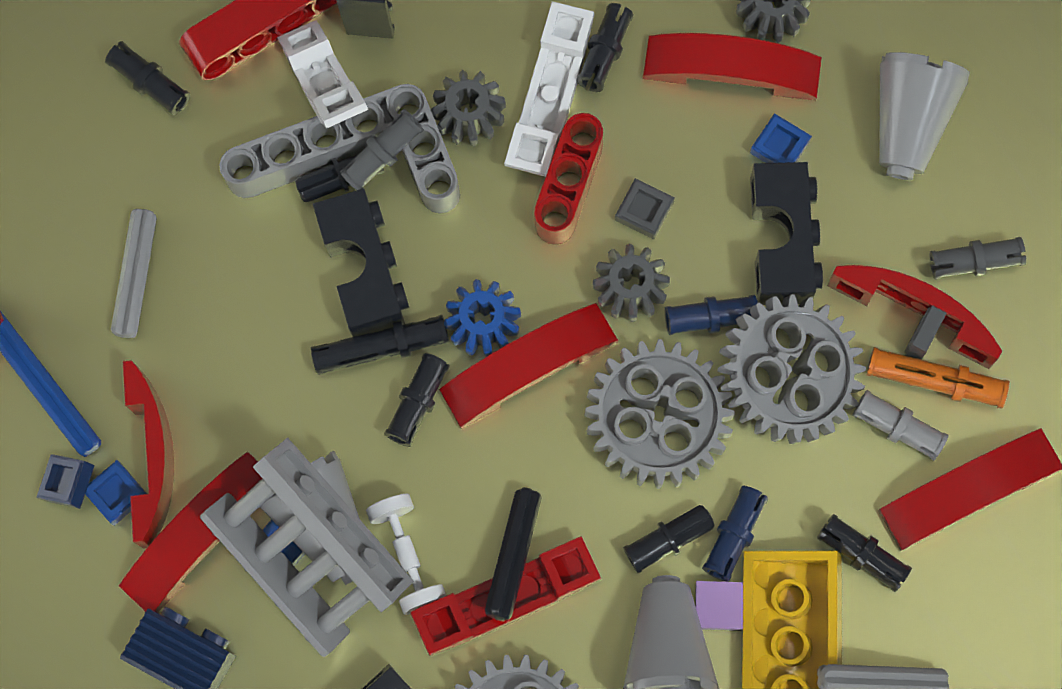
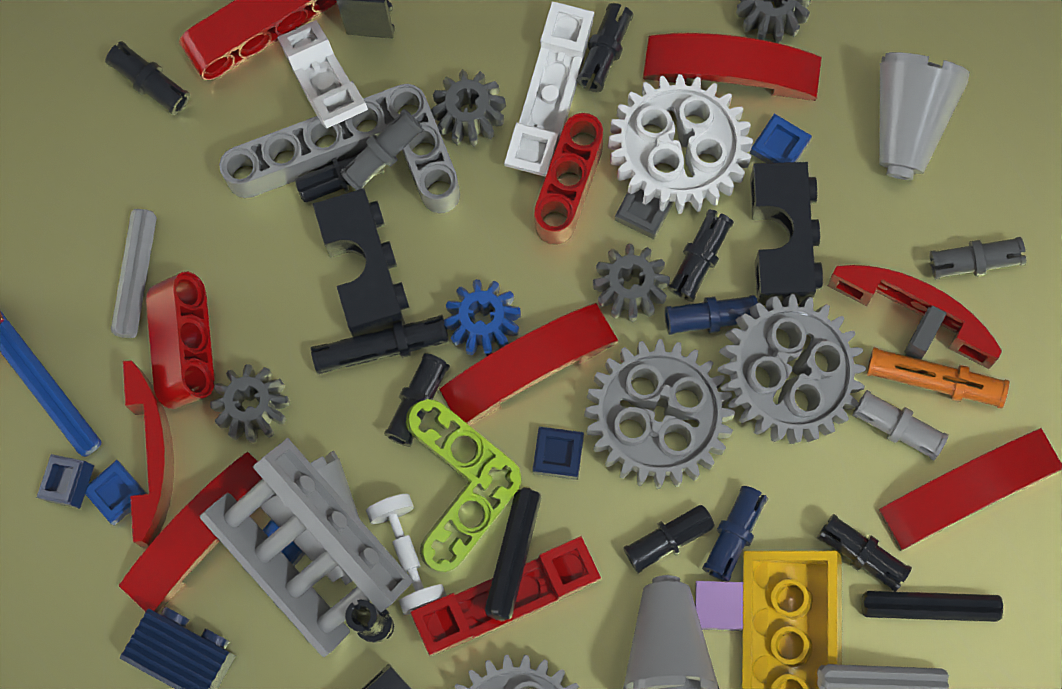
none -> red beam [146,271,215,409]
none -> dark grey gear [210,364,290,443]
none -> black pin [345,599,395,643]
none -> lime beam [406,399,521,572]
none -> dark blue tile [533,427,584,480]
none -> white gear [608,74,753,214]
none -> black pin [668,209,734,302]
none -> black axle [862,591,1003,622]

